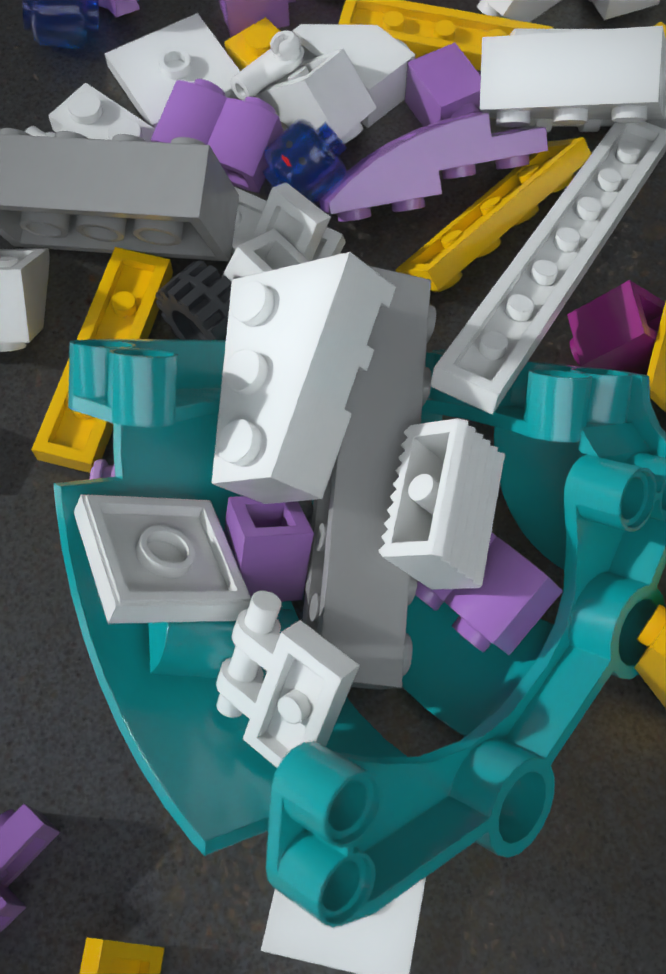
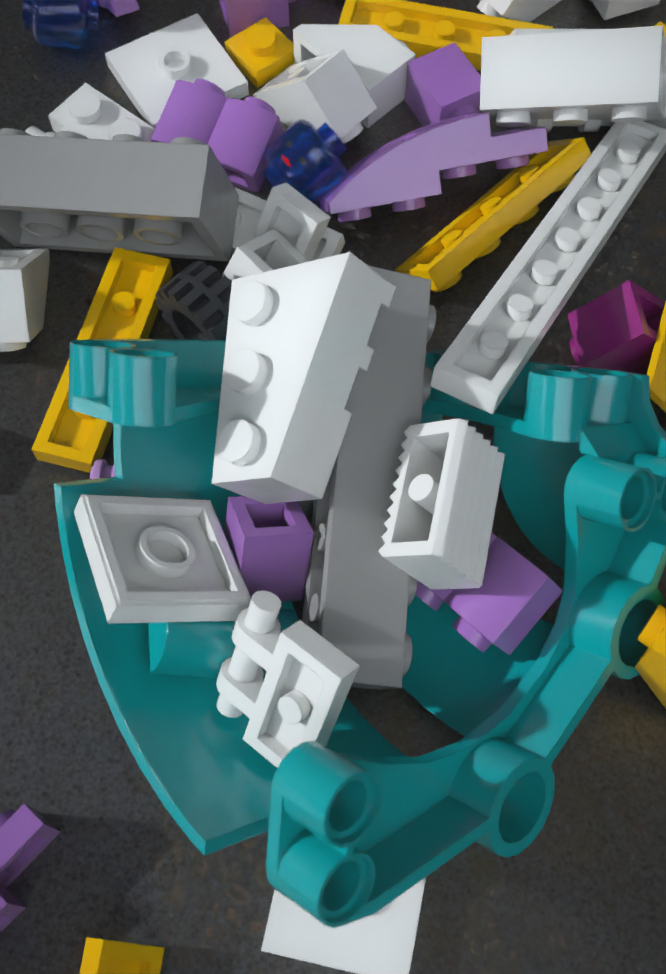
white arm [230,30,304,101] -> none

